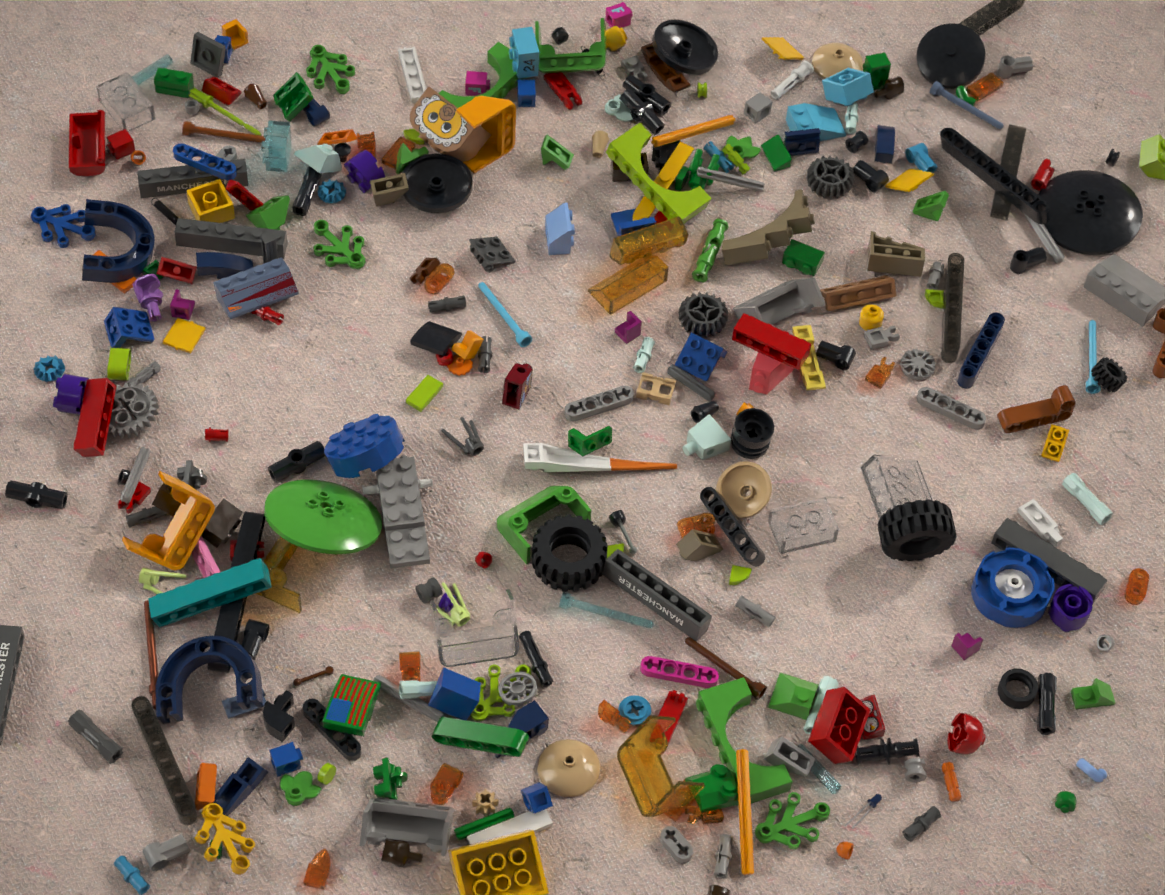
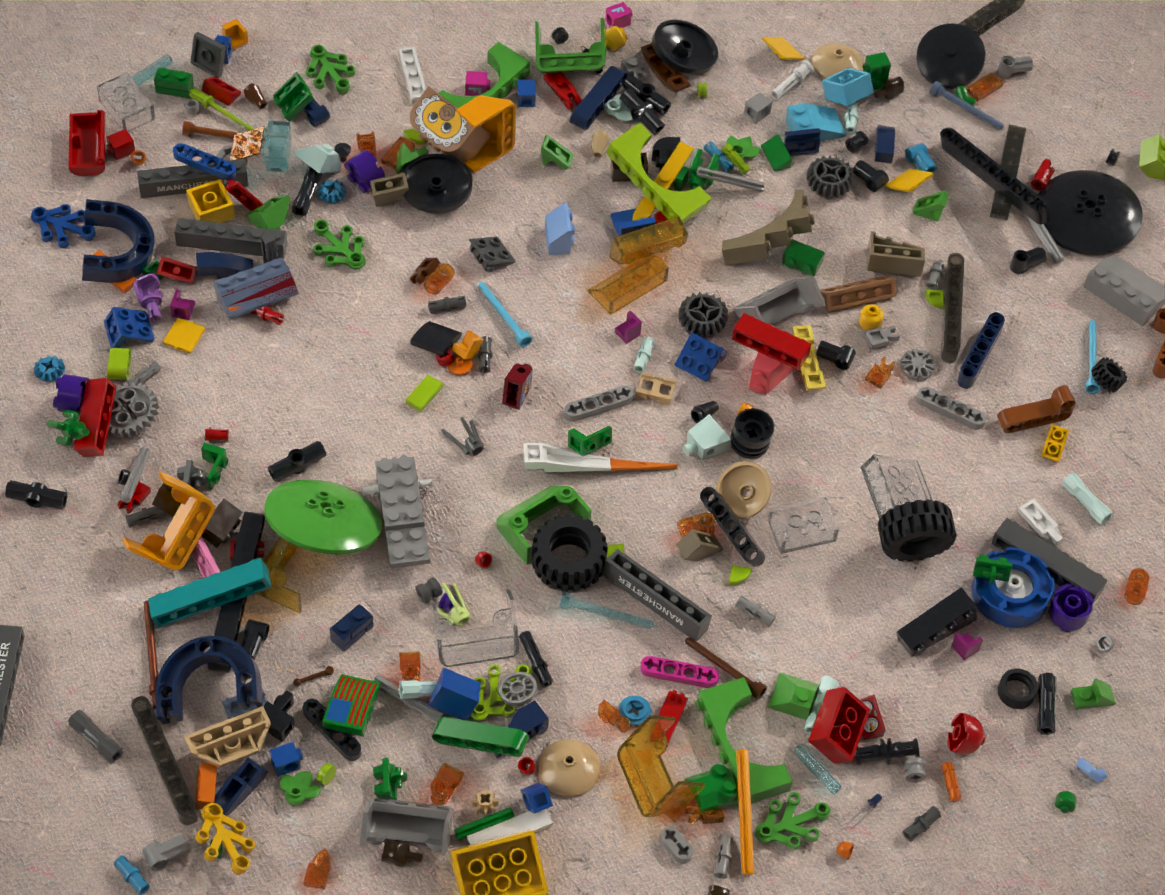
yellowish green plant [139,568,186,594] -> none
black piece [151,198,178,226] -> none
orange slope [317,129,358,145] -> none
blue piece [324,414,405,478] -> none
medium azure brick [509,27,539,79] -> none
hinge [609,510,637,554] -> none
light orange axle [651,115,735,147] -> none
dark grey axle [667,364,716,402] -> none
bright green piece [692,219,729,282] -> none
light grey slope [764,736,816,776] -> none
none -> green plant [46,410,89,446]
none -> tan wedge [184,706,271,768]
none -> green bracket [201,443,229,489]
none -> clear orange hinge [230,126,265,165]
none -> dark blue brick [330,604,374,652]
none -> red hinge [518,757,535,776]
none -> dark blue beam [570,66,628,130]
none -> black wedge [896,587,977,657]
none -> green hips [973,554,1012,584]

